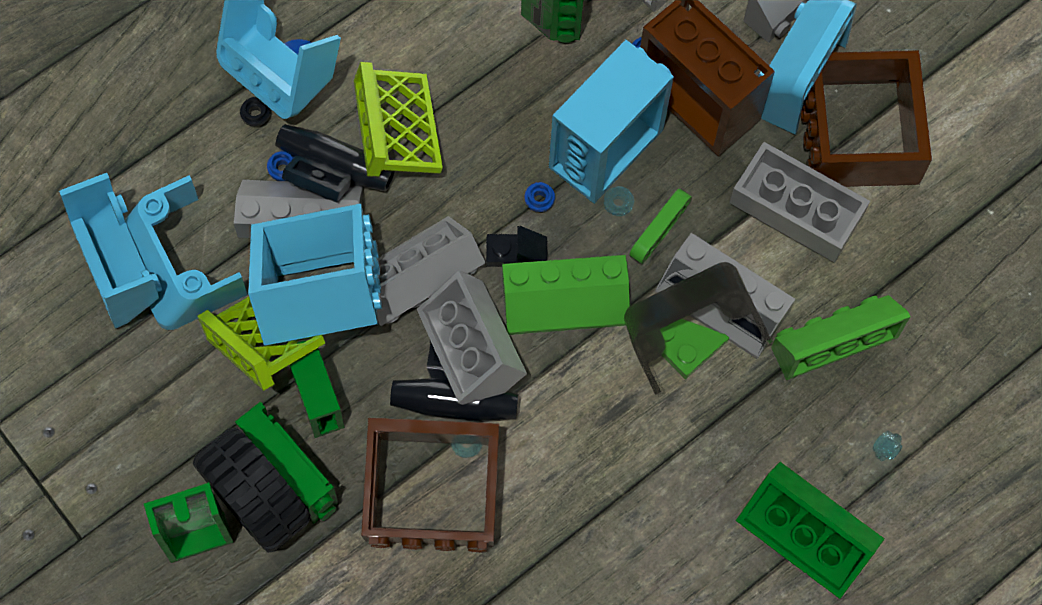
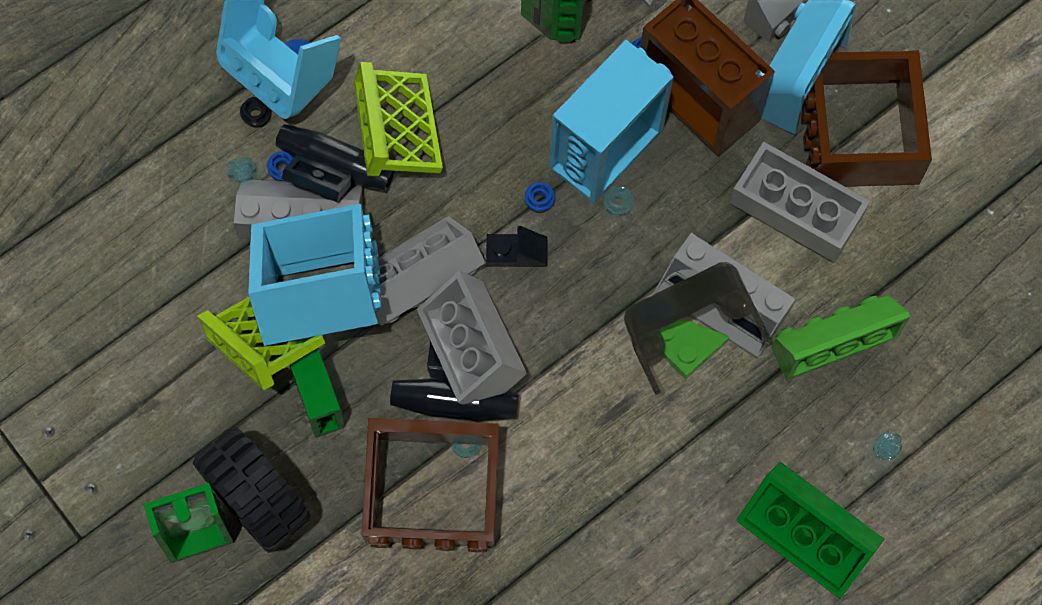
medium azure windscreen [59,173,162,329] -> none
medium azure windscreen [125,175,248,330] -> none
green door [235,402,338,524] -> none
bright green slope [502,255,630,335] -> none
bright green beam [629,188,692,264] -> none
none -> clear light blue plate [227,157,257,182]

